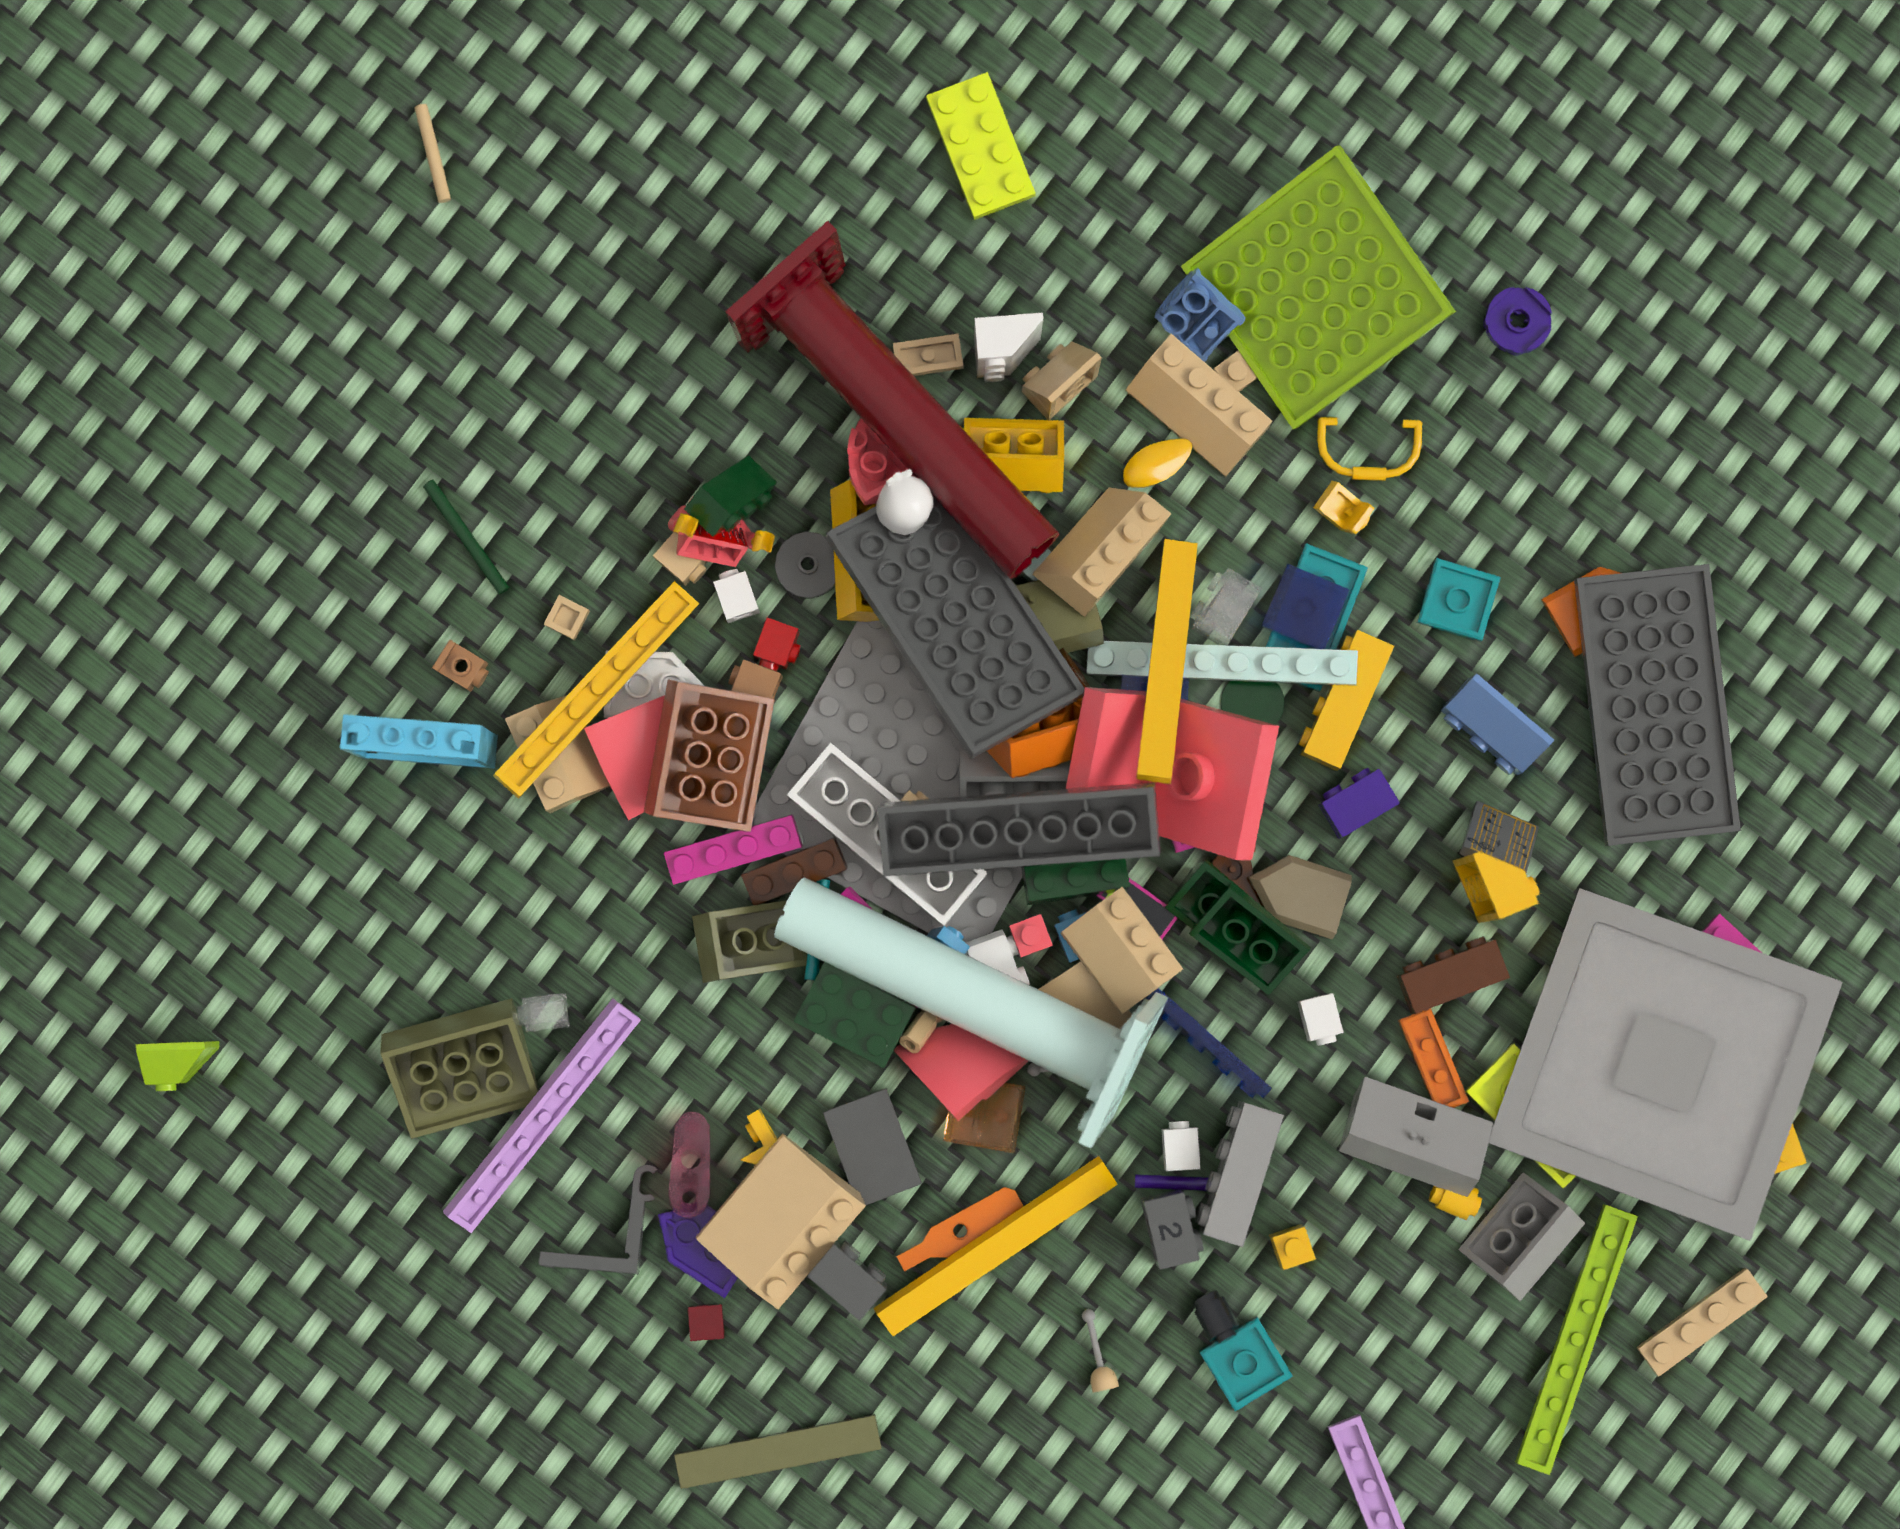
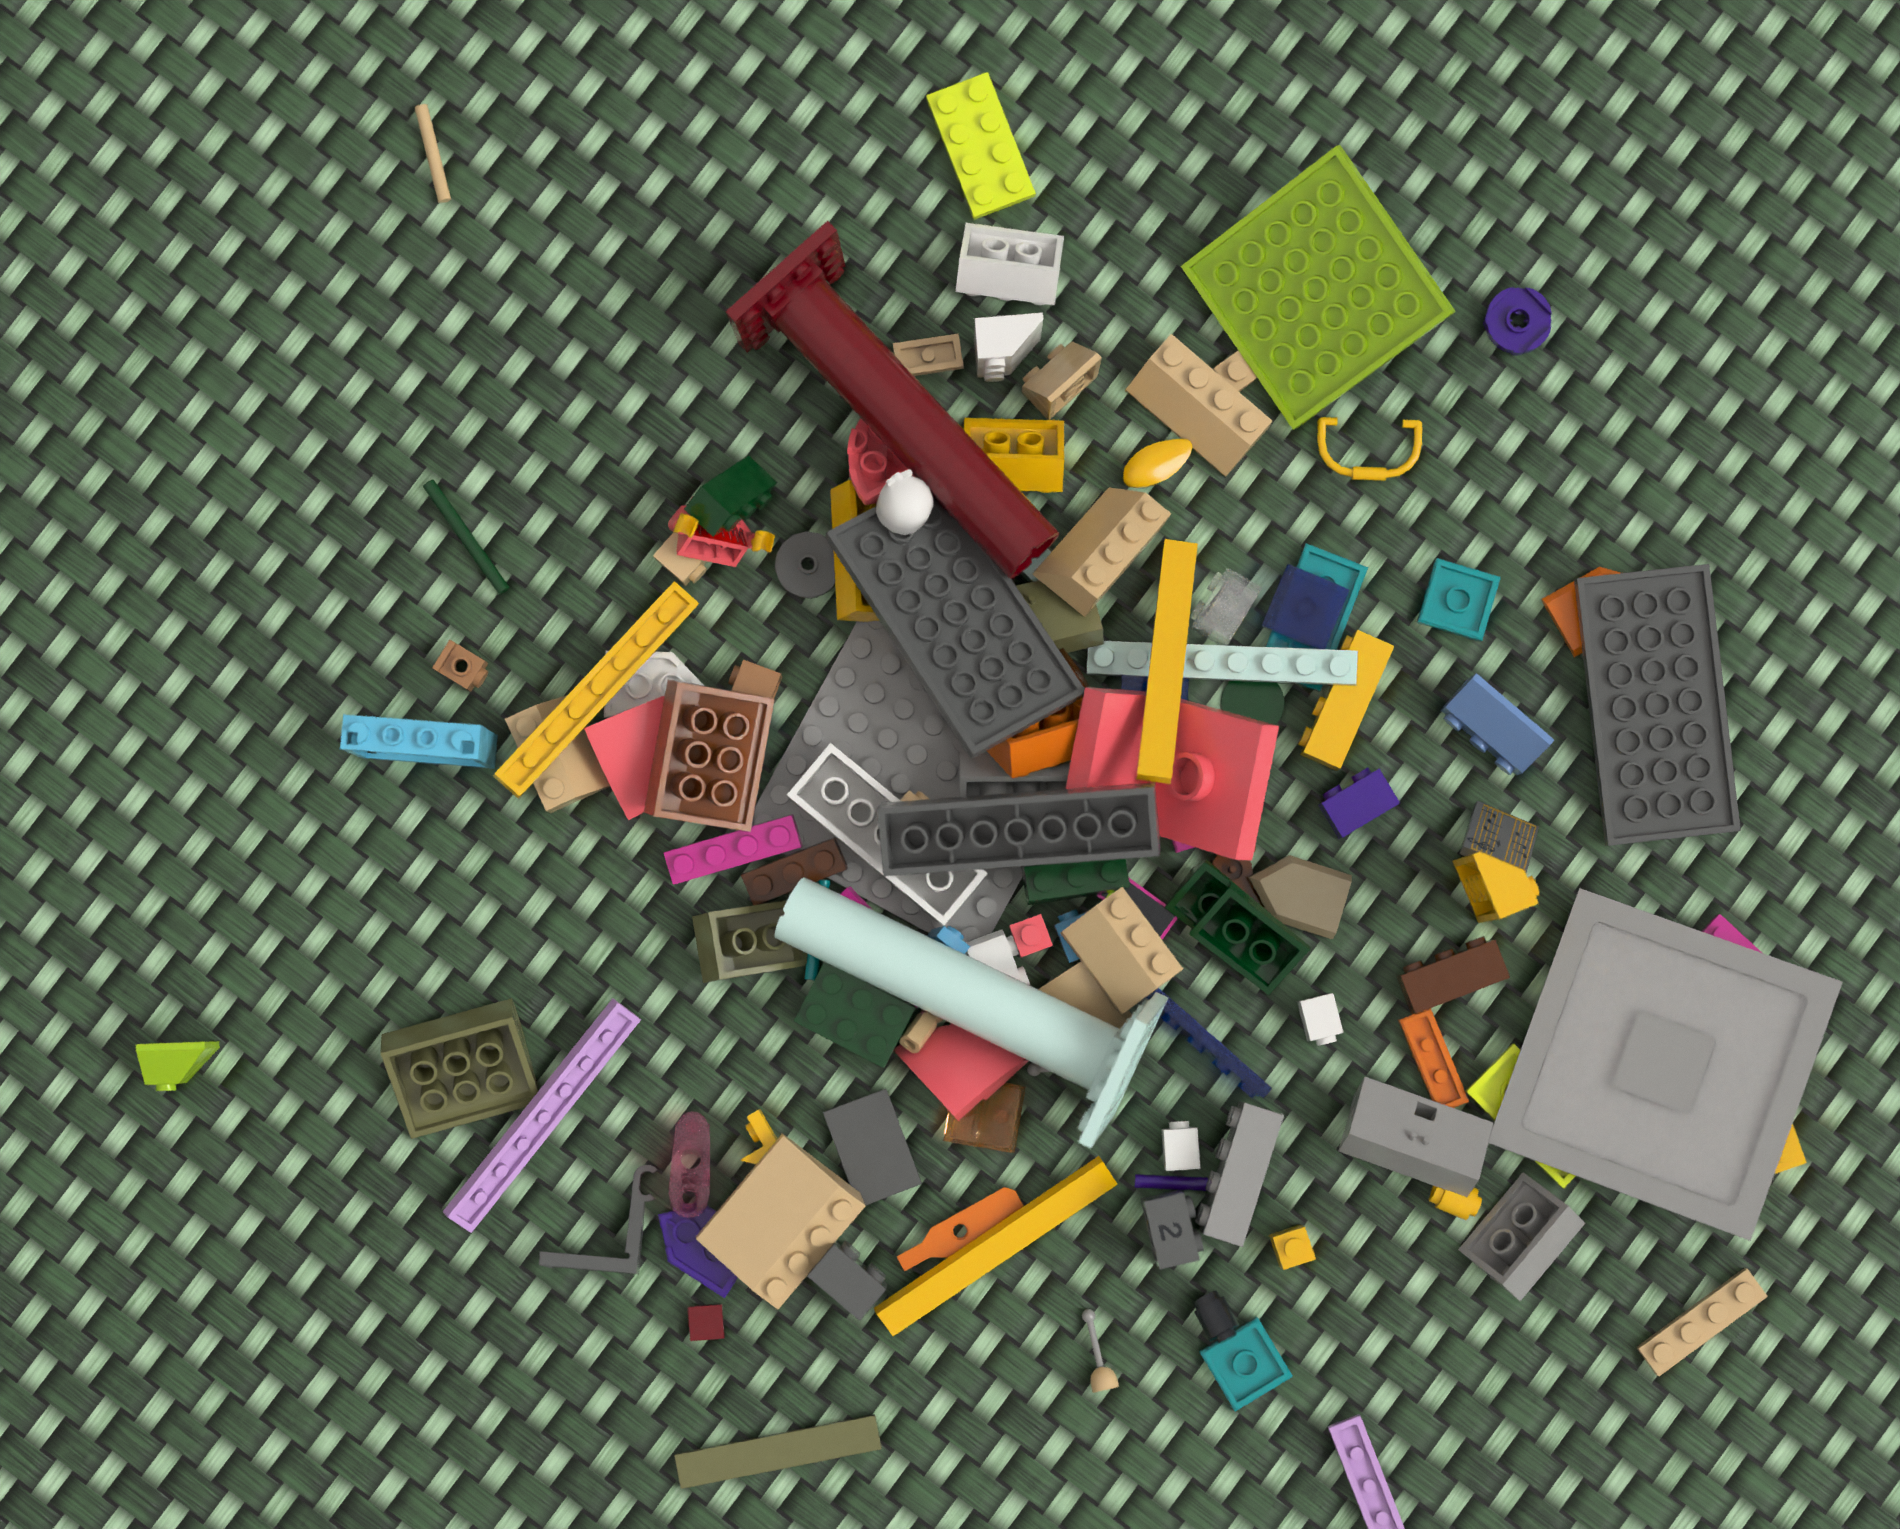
clear brick [517,993,570,1032] -> none
tan plate [544,595,590,641] -> none
white brick [714,569,760,624] -> none
red brick [753,618,801,672] -> none
medium blue slope [1154,268,1246,362] -> none
yellow bracket [1313,481,1374,534] -> none
lime plate [1515,1204,1638,1475] -> none
none -> white slope [956,223,1064,305]

